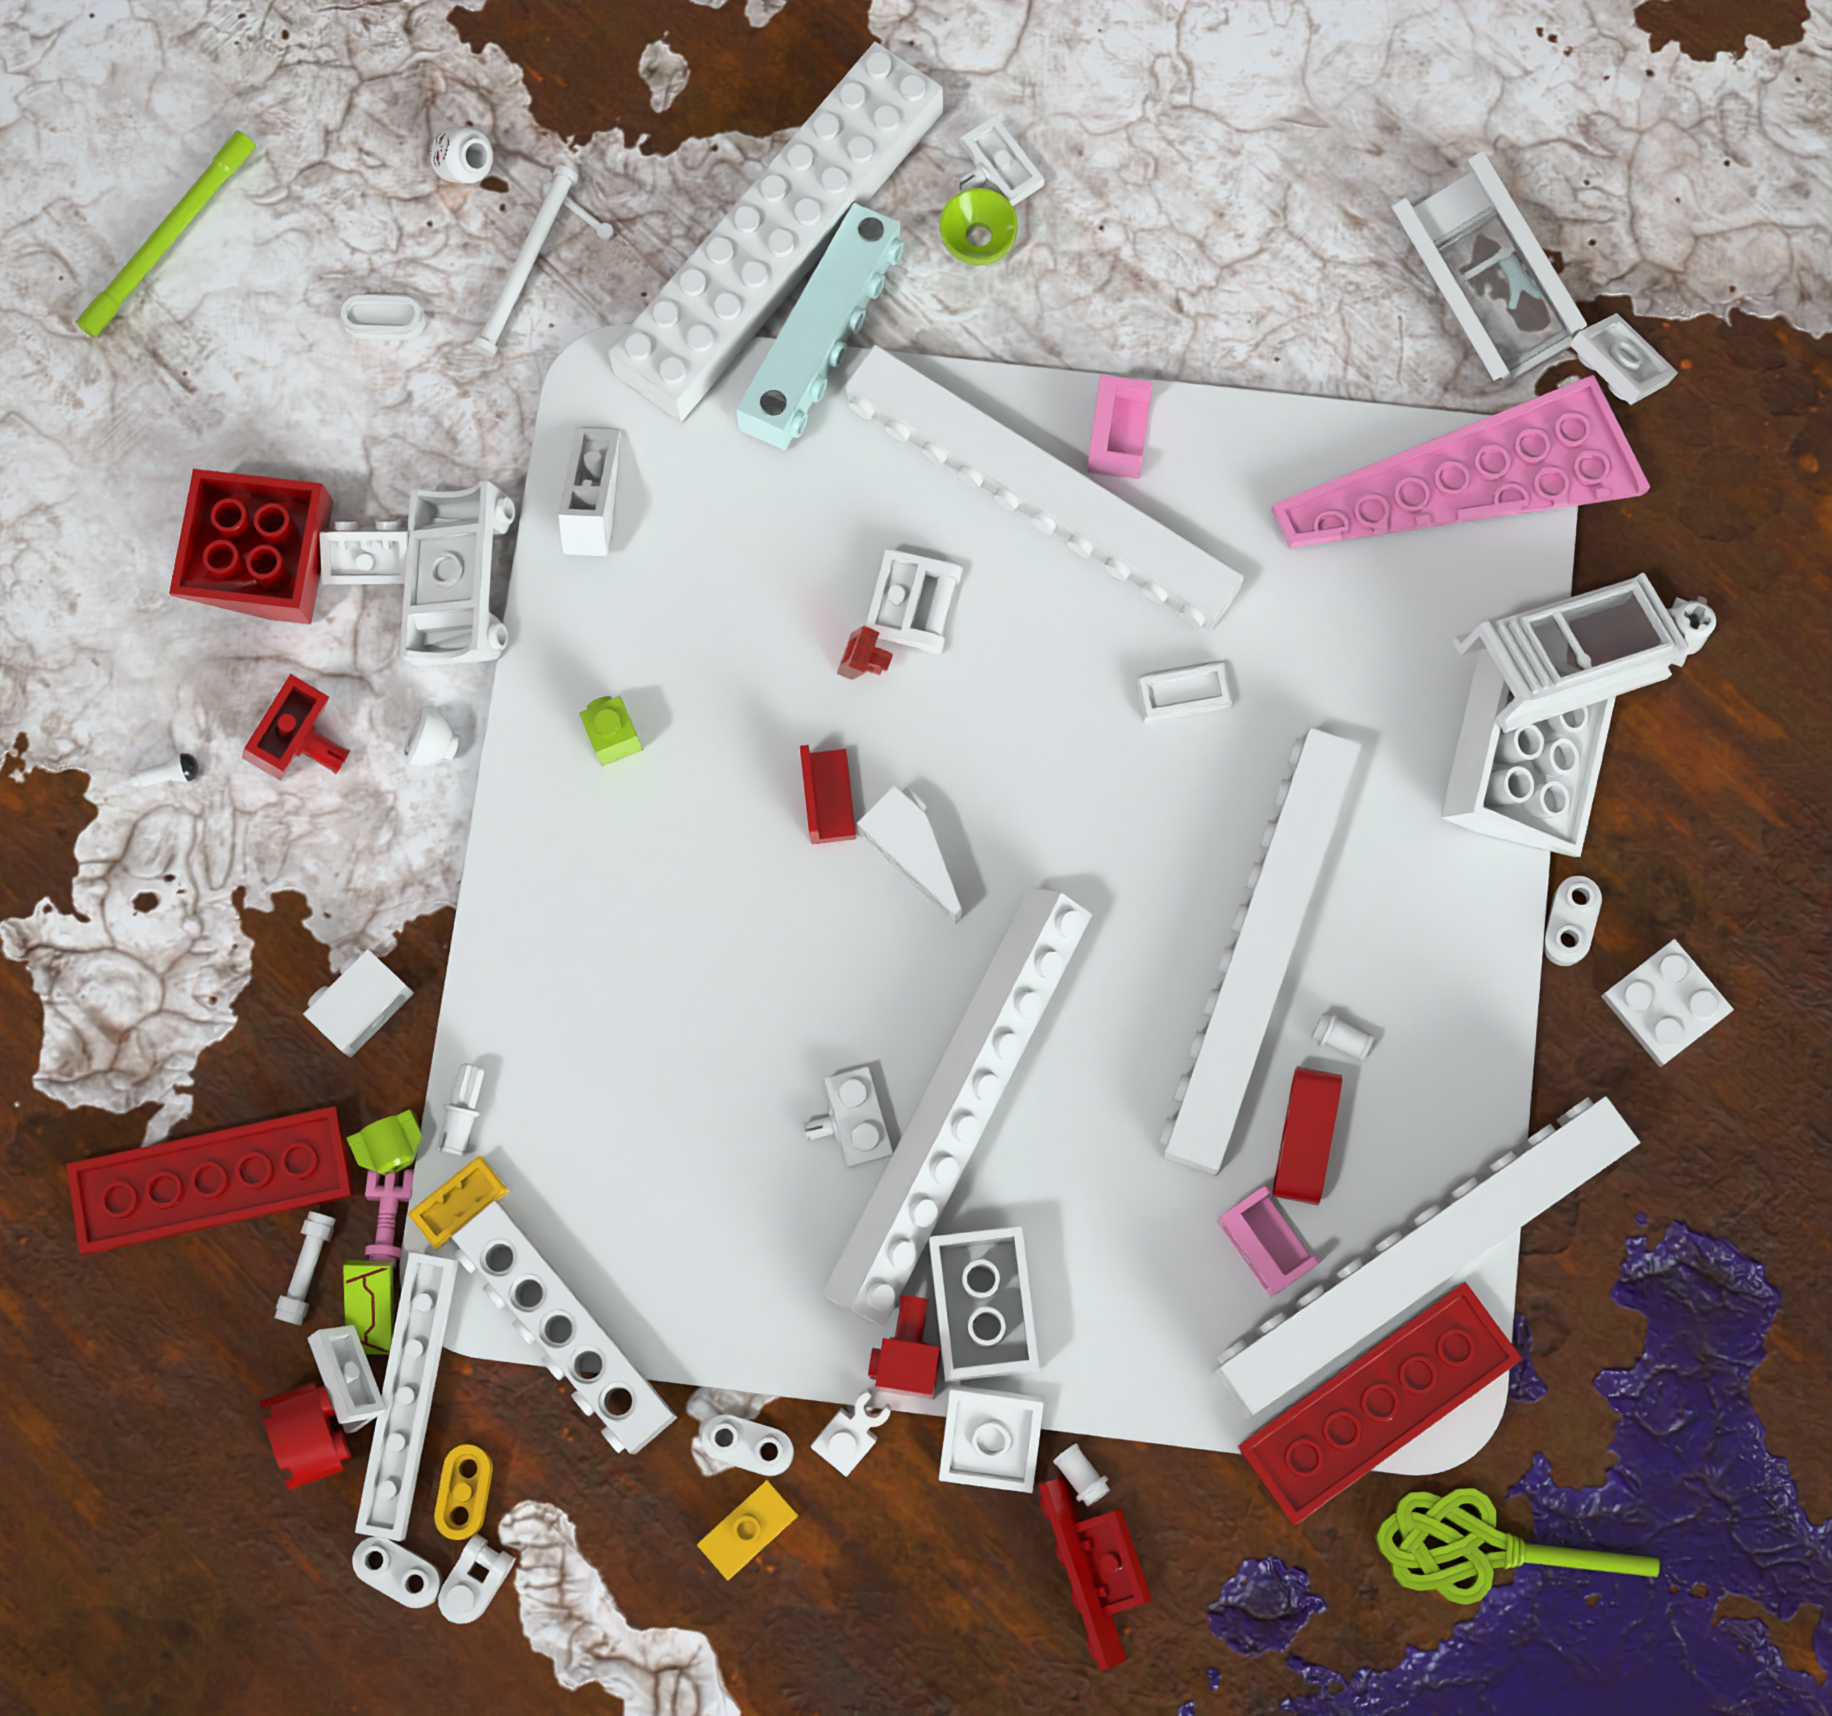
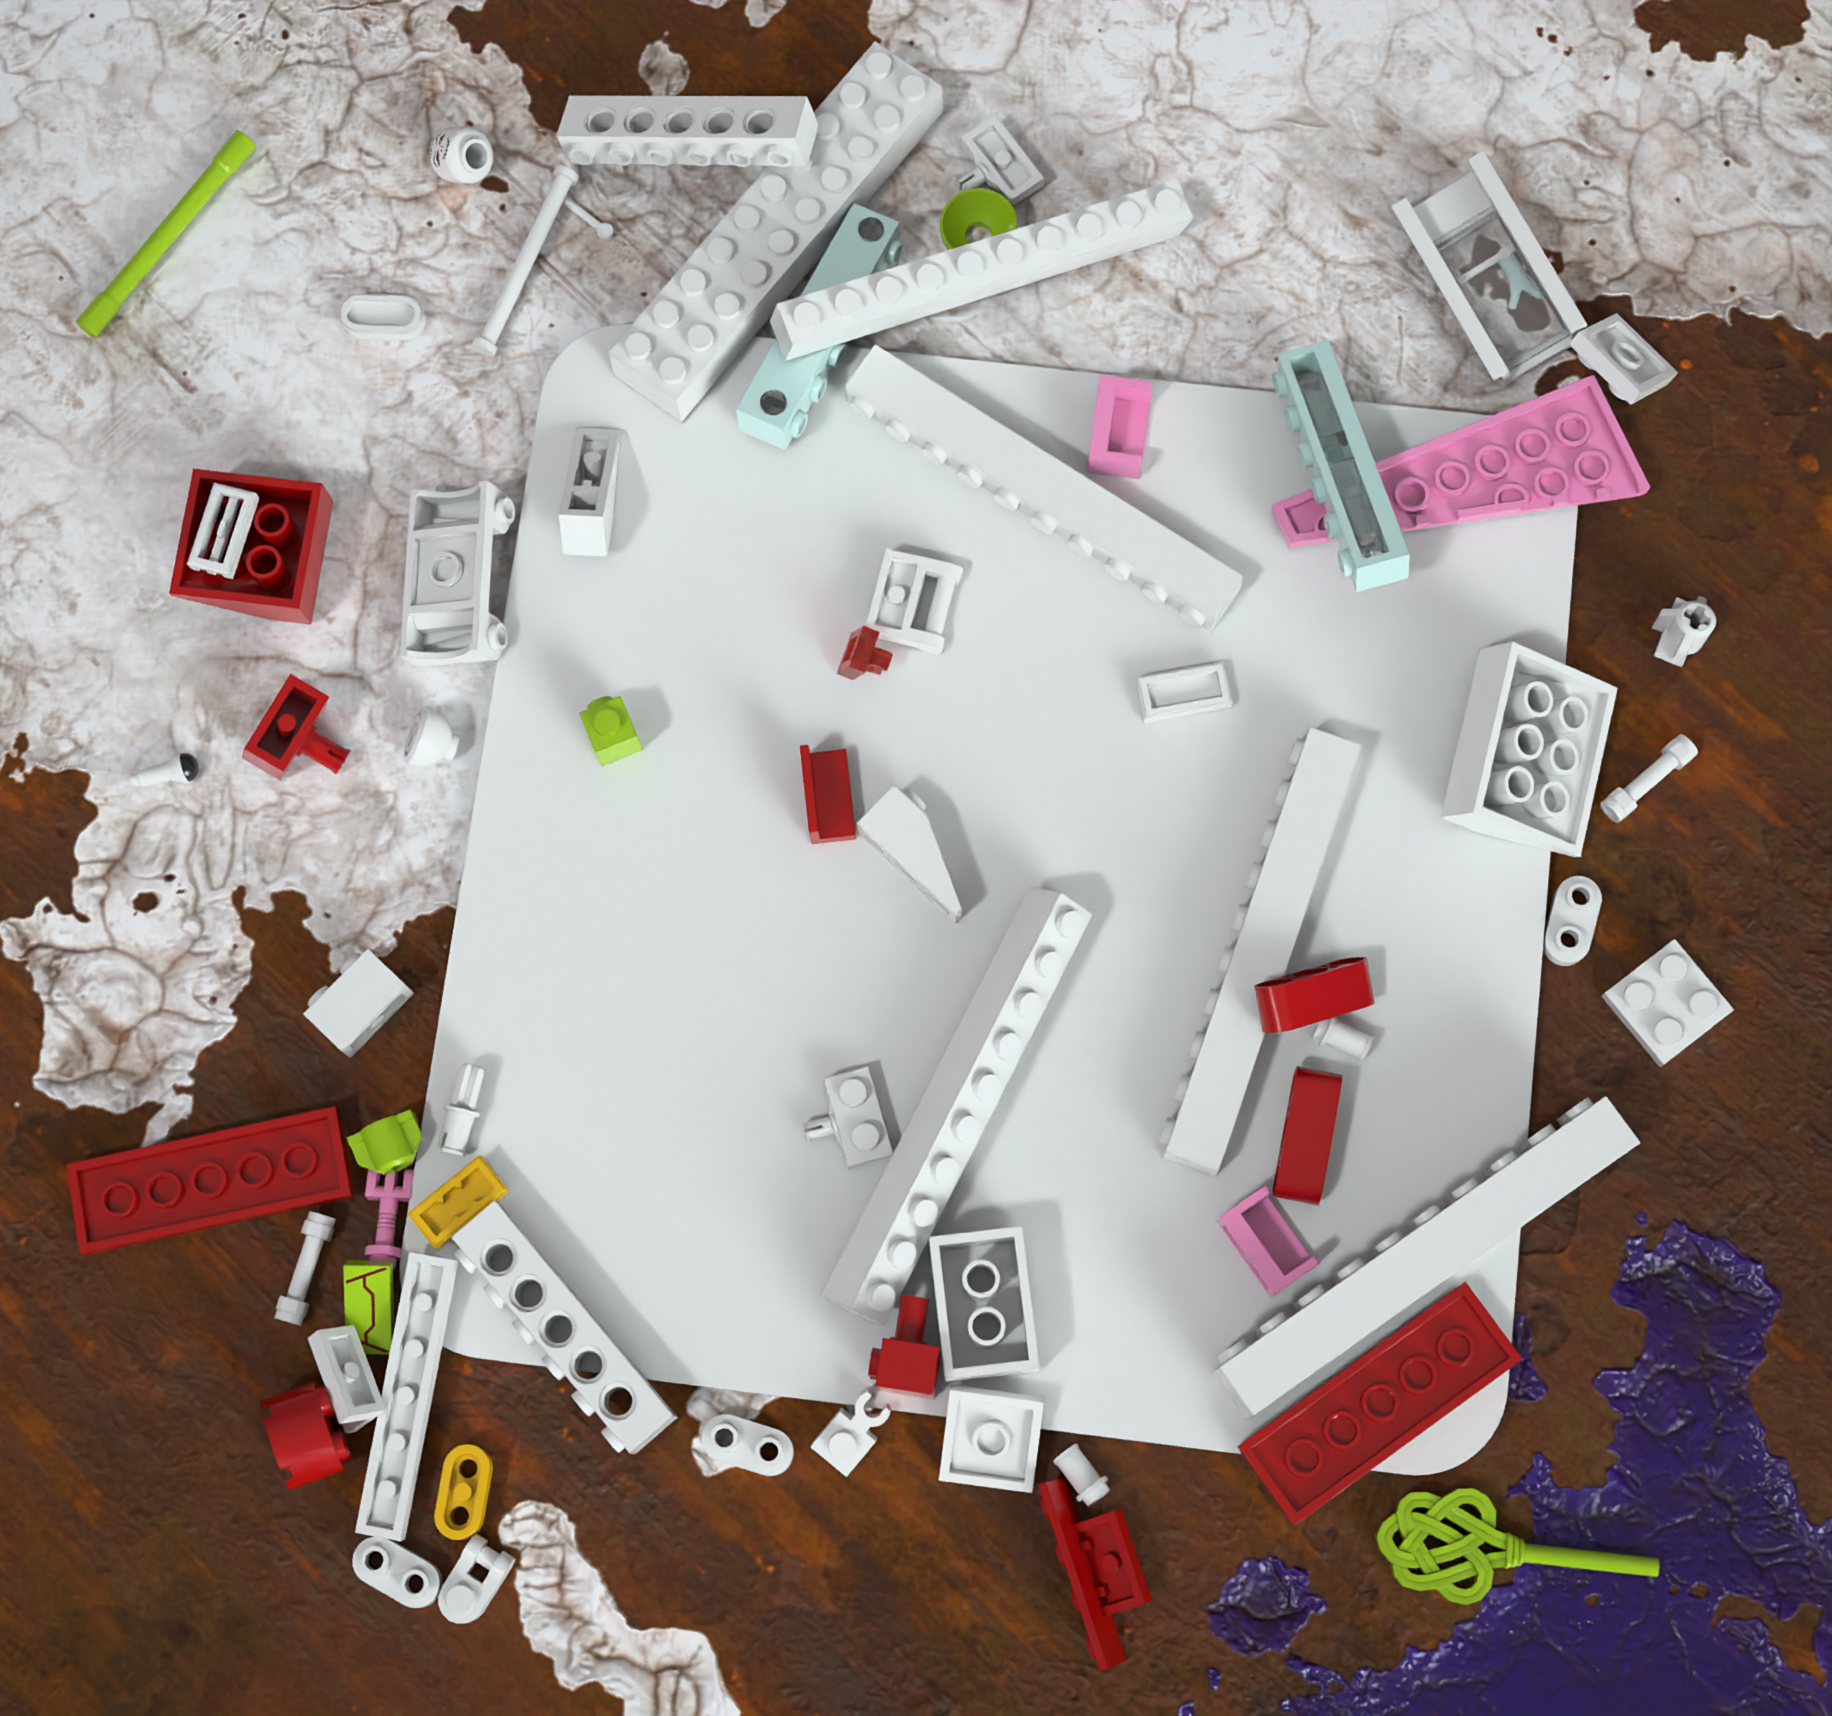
white bracket [319,519,408,585] -> none
yellow plate [697,1480,799,1581] -> none
white piece [1452,573,1688,733] -> none
none -> white tile [187,483,259,579]
none -> white brick [556,95,819,167]
none -> white brick [770,179,1193,361]
none -> red beam [1254,957,1375,1033]
none -> light aqua piece [1272,340,1410,592]
none -> white bar [1600,734,1698,823]

